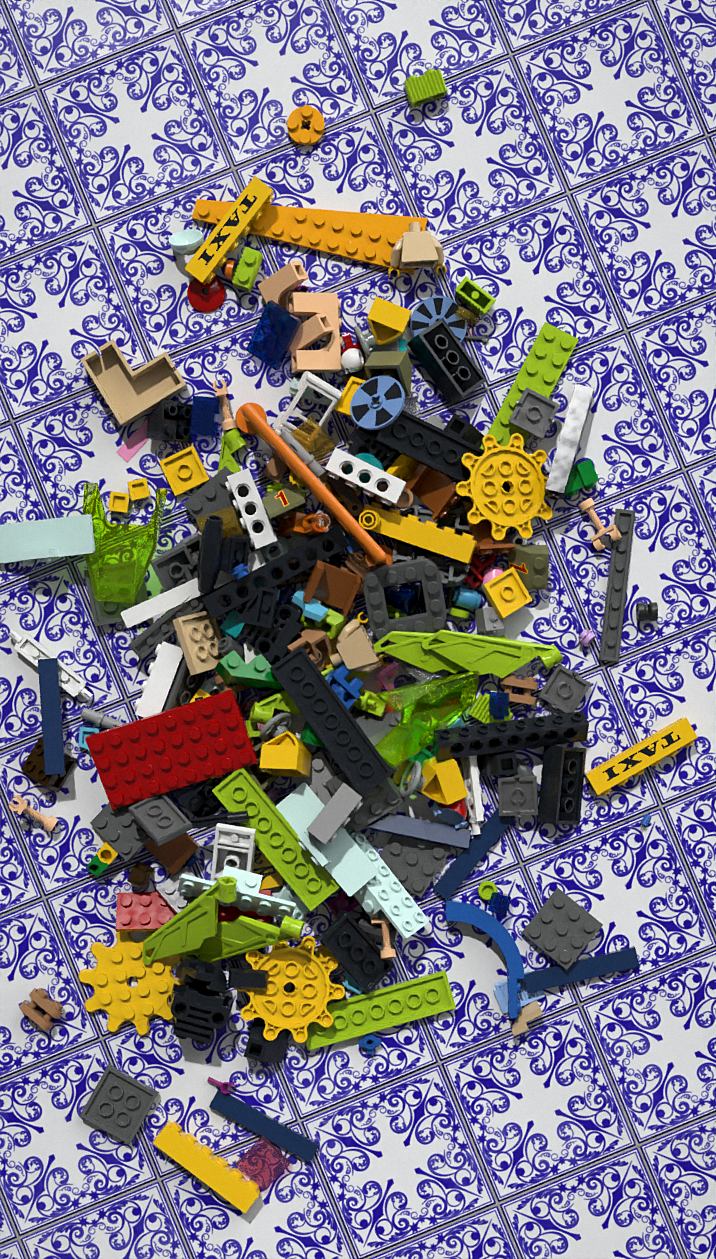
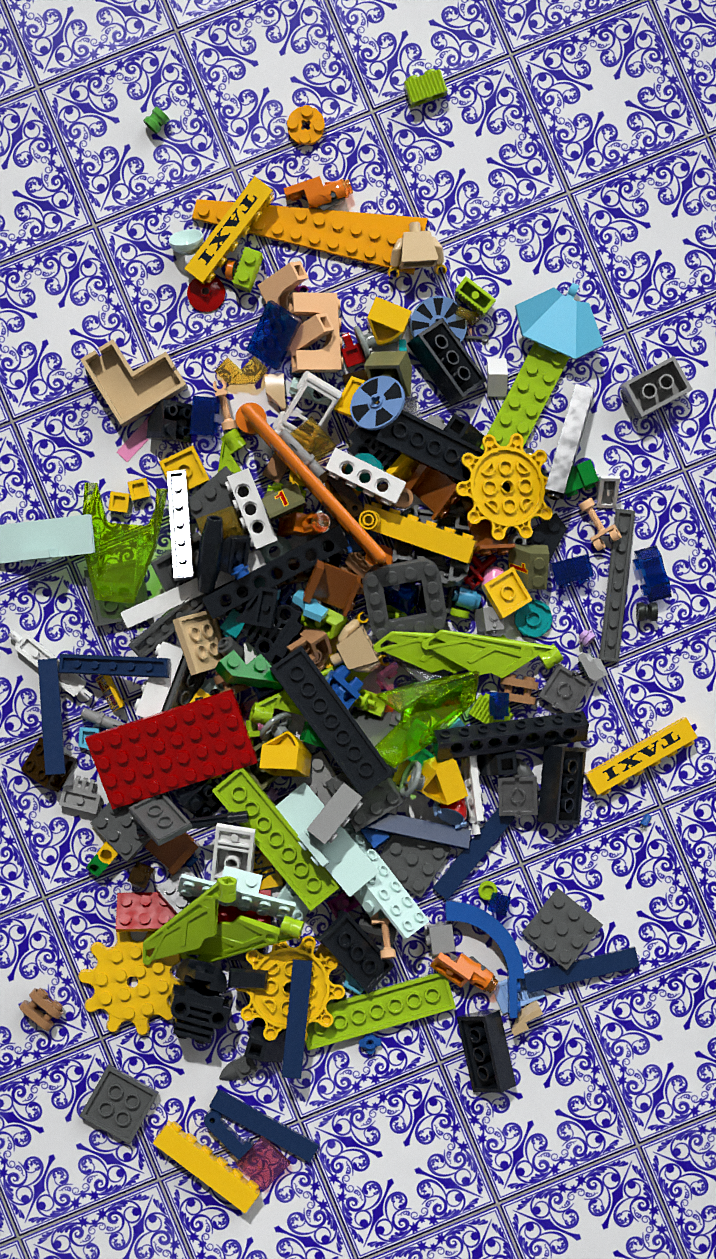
light nougat bar [9,794,58,832] -> none
magenta hand [207,1077,235,1094] -> none
white piece [341,348,364,373] -> none
flat silver plate [508,387,560,440] -> none
none -> dark blue tile [58,654,170,678]
none -> light grey hinge [59,776,102,814]
none -> yellow slope [96,675,125,712]
none -> bright green wheel [143,106,170,134]
none -> tile [167,469,194,581]
none -> dark blue leg [204,1109,254,1160]
none -> clear yellow tile [215,356,268,385]
none -> dark grey plate [219,1055,258,1081]
none -> tan slope [265,373,286,411]
none -> dark blue tile [282,959,312,1079]
none -> orange plate [283,176,353,211]
none -> blue panel [360,828,389,850]
none -> light grey head [425,921,455,955]
none -> orange plate [430,952,498,993]
none -> black slope [457,1010,516,1093]
none -> white slope [487,358,508,397]
none -> teal tile [514,600,552,637]
none -> medium azure panel [515,282,604,360]
none -> black wing [527,513,567,562]
none -> clear blue brick [549,554,594,589]
none -> light grey rock [577,652,608,683]
none -> white slope [596,476,620,508]
none -> light grey brick [620,356,693,420]
none -> clear blue brick [632,545,672,602]

